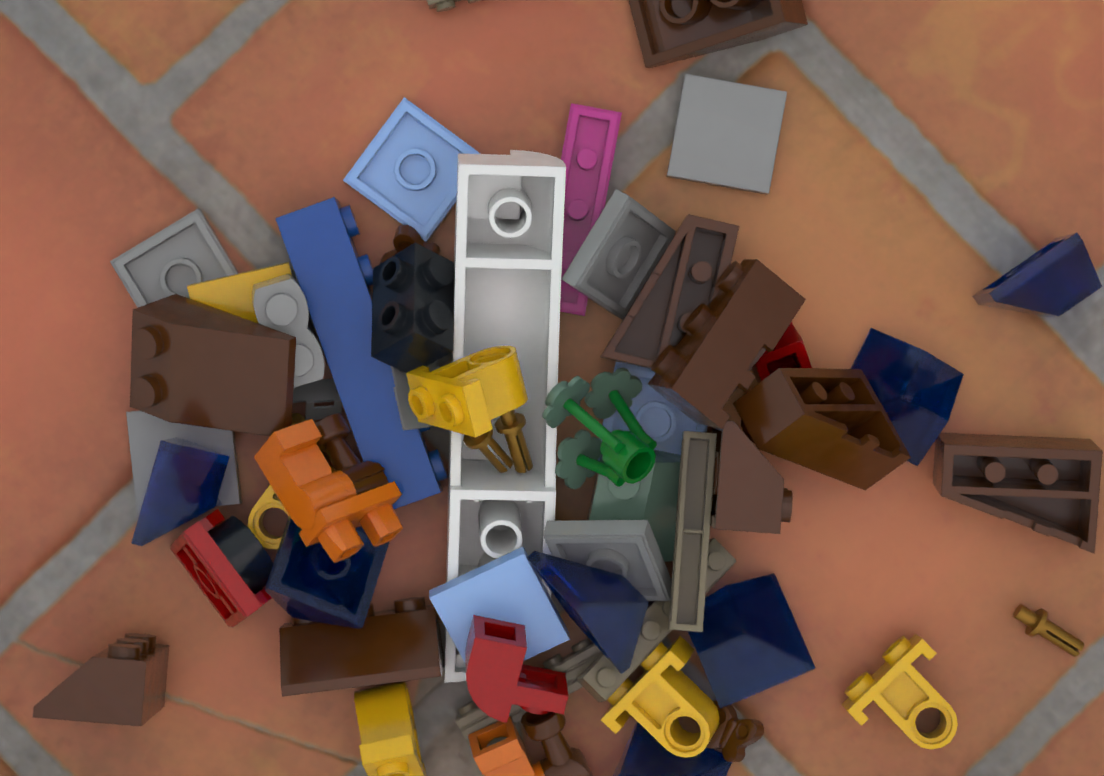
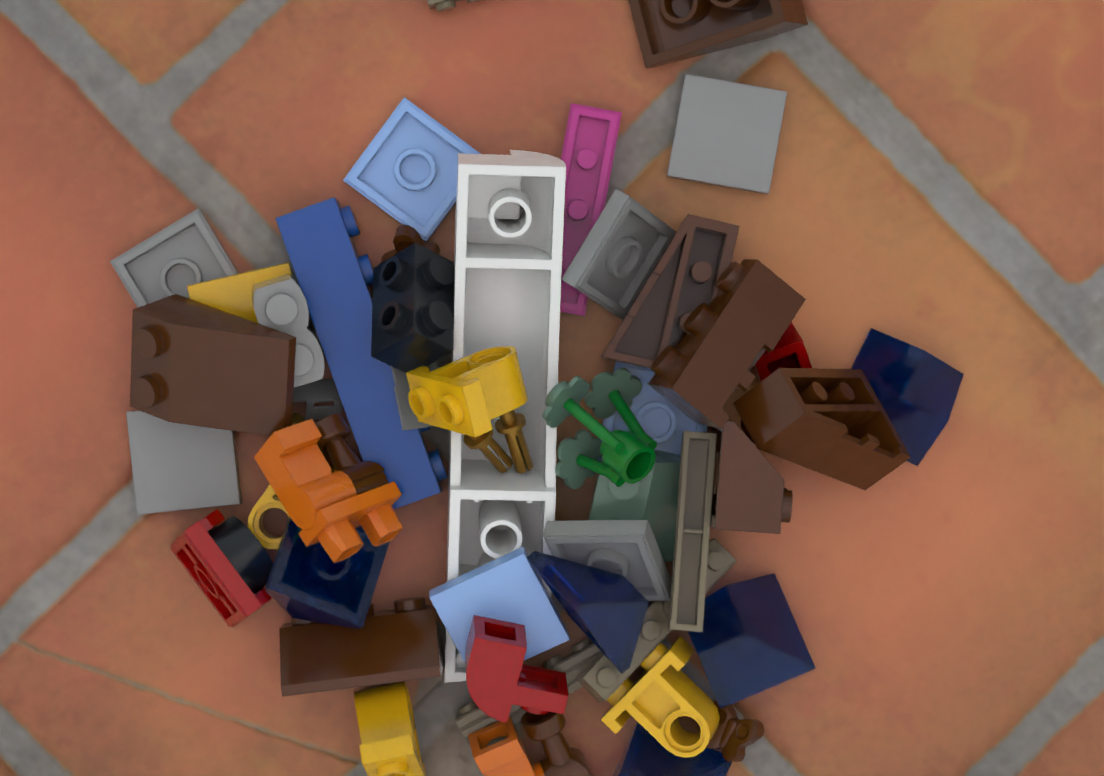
reddish brown slope [33,633,169,726] -> none
clear blue slope [131,437,230,546] -> none
yellow pin [841,634,958,750] -> none
reddish brown wedge [933,433,1103,554] -> none
clear blue slope [973,232,1102,318] -> none
pearl gold piece [1013,604,1084,657] -> none

